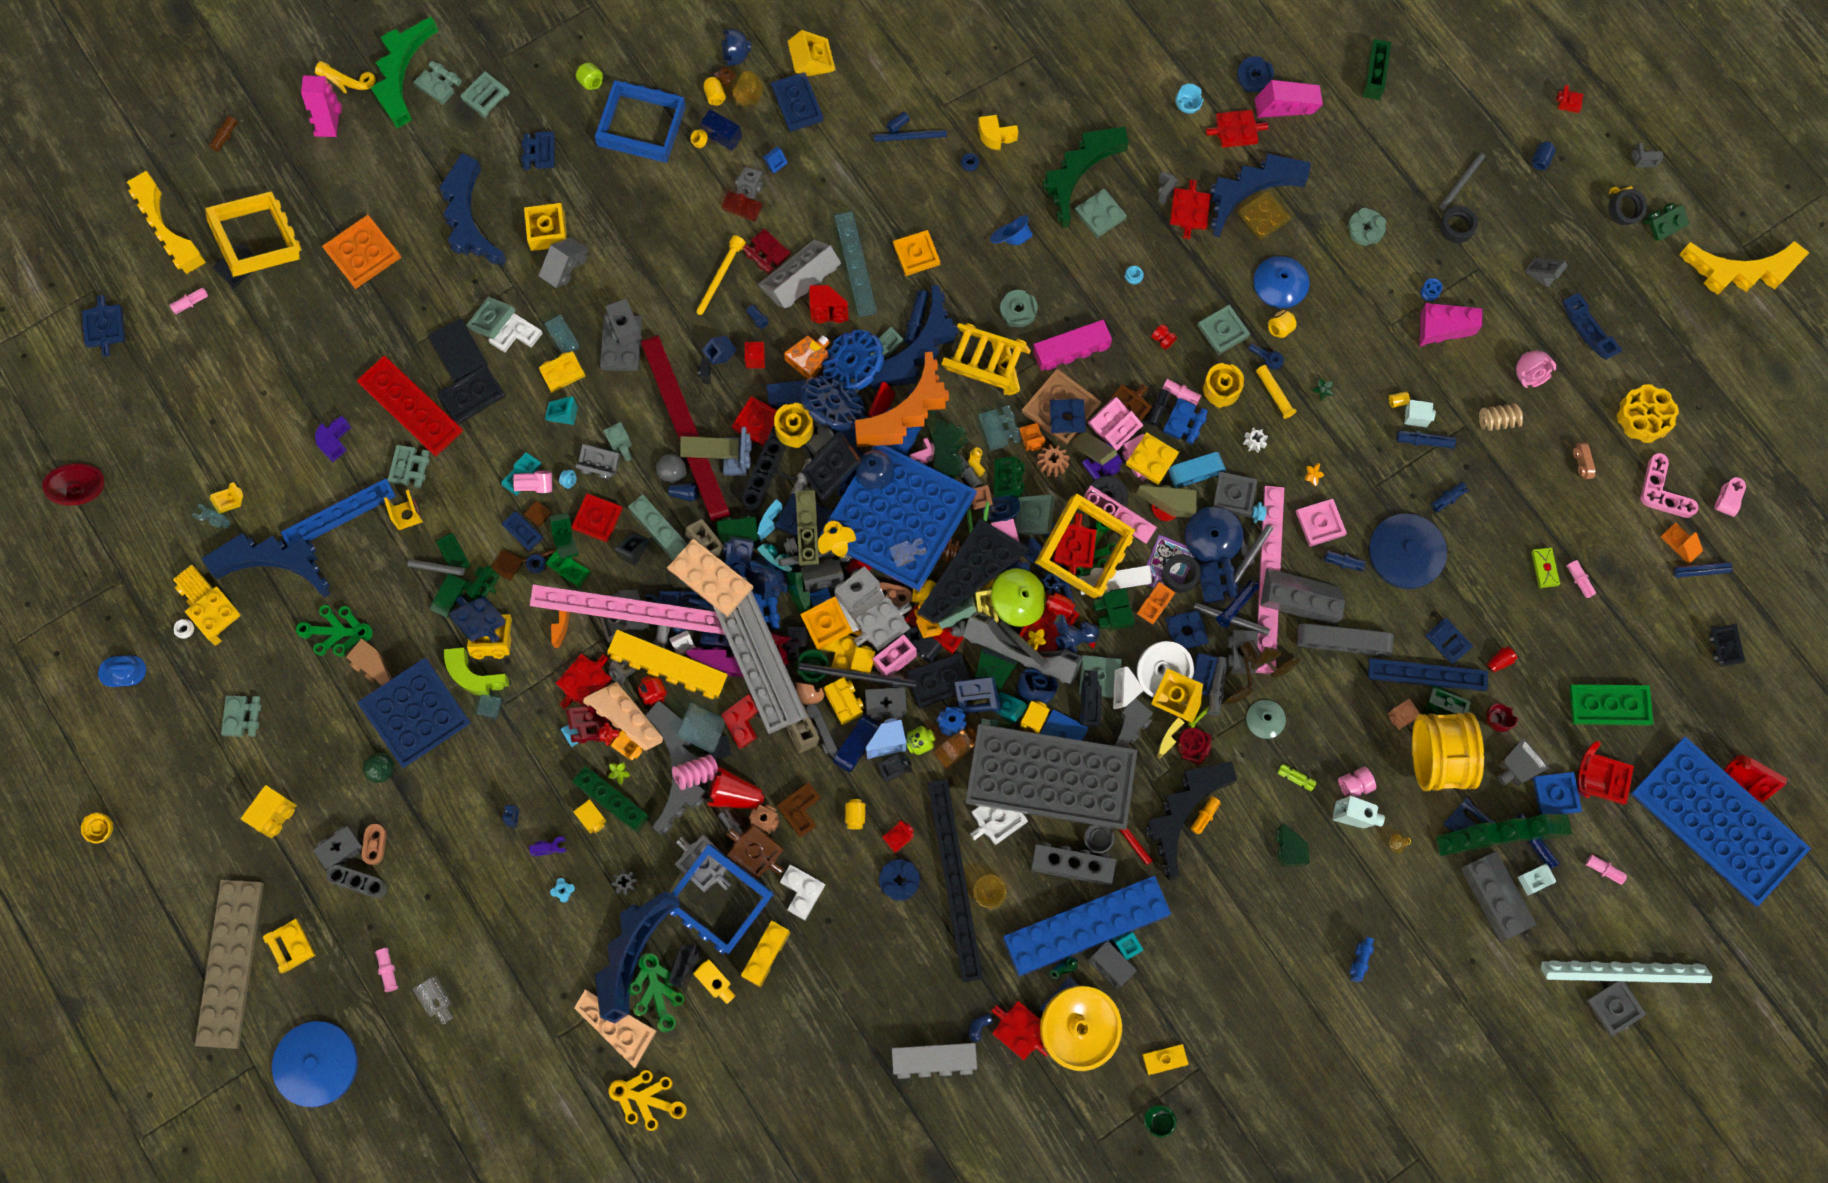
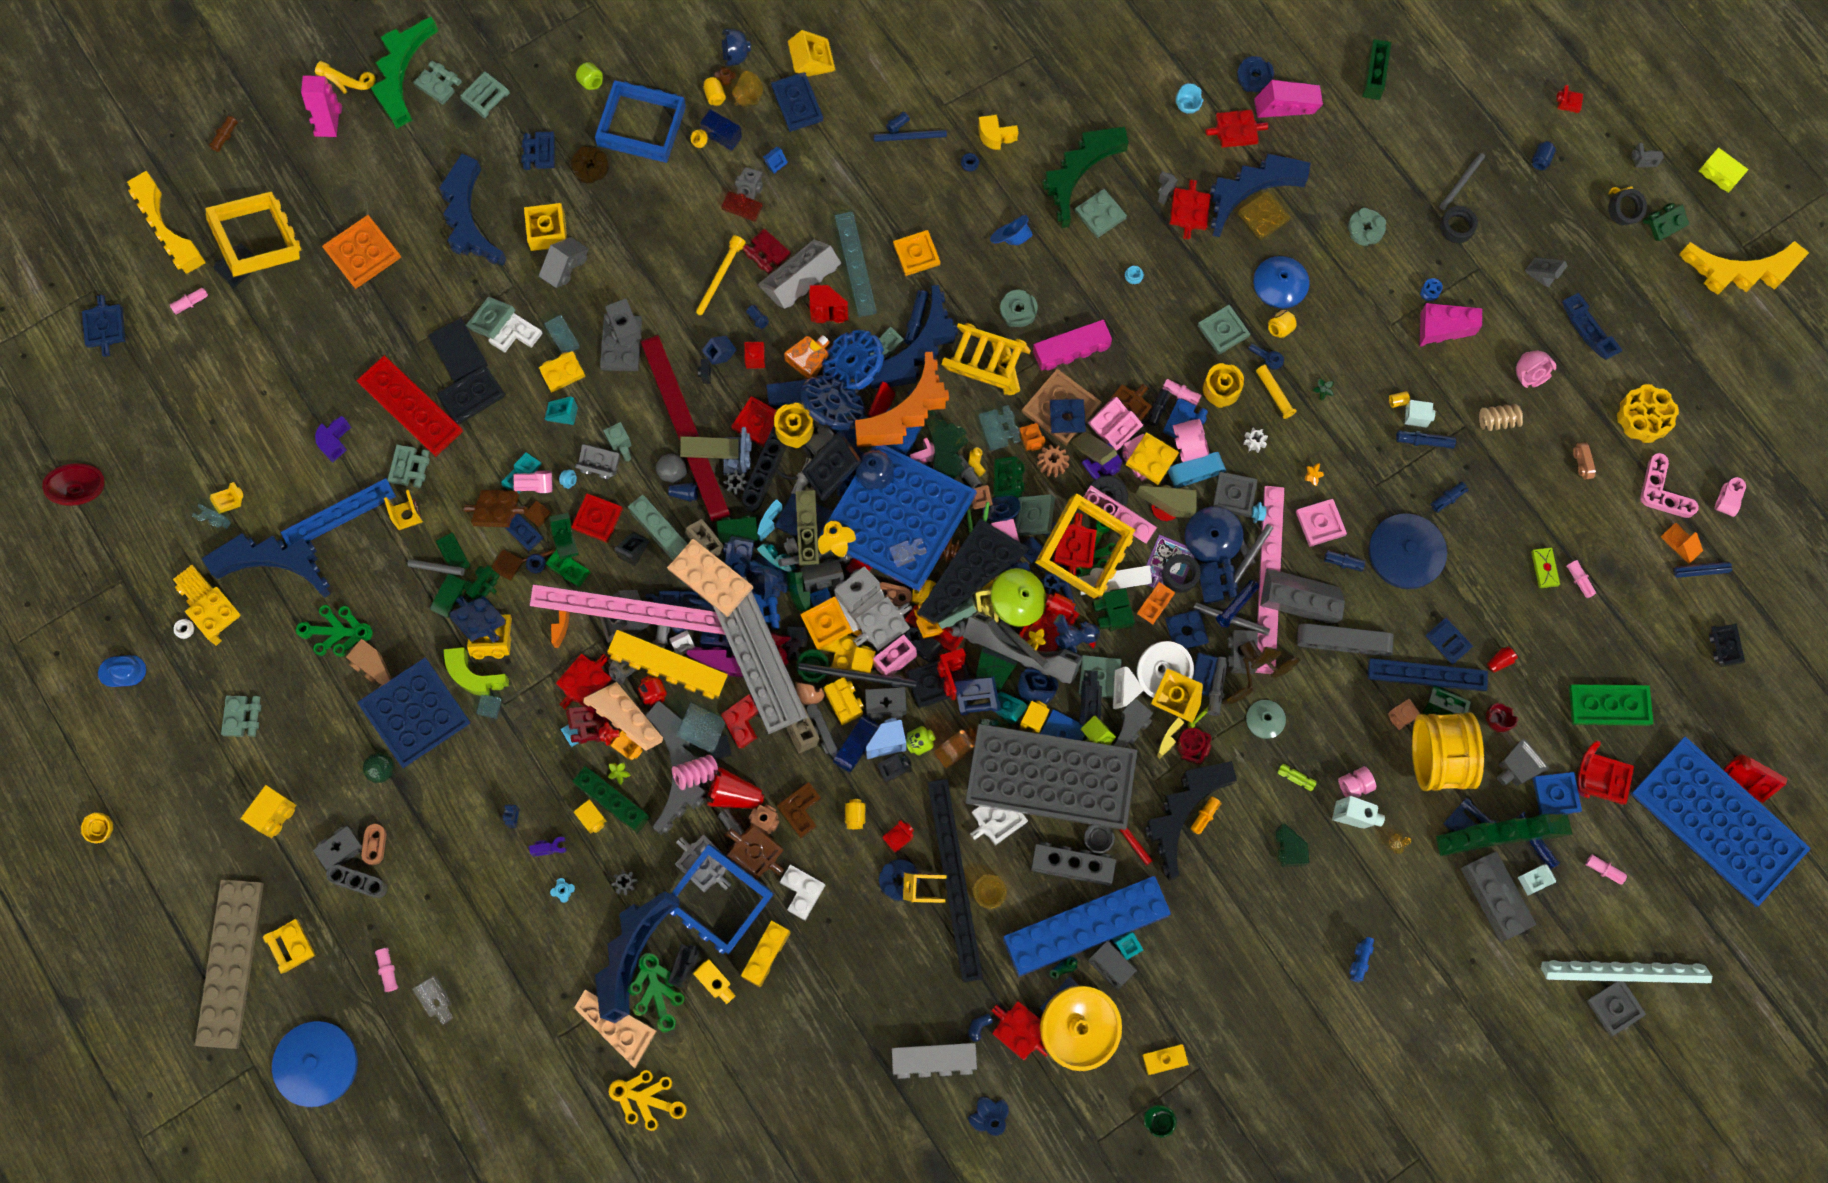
blue brick [937,707,967,737] -> none
red wheel [1151,324,1177,350] -> none
none -> reddish brown plate [464,490,528,528]
none -> dark brown plate [571,146,609,183]
none -> dark grey gear [724,470,748,495]
none -> yellow piece [903,872,947,903]
none -> red bracket [937,648,966,700]
none -> dark blue plate [968,1097,1009,1136]
none -> lime brick [1081,715,1116,745]
none -> bright pink brick [1173,419,1209,462]
none -> neon yellow brick [1699,148,1749,193]

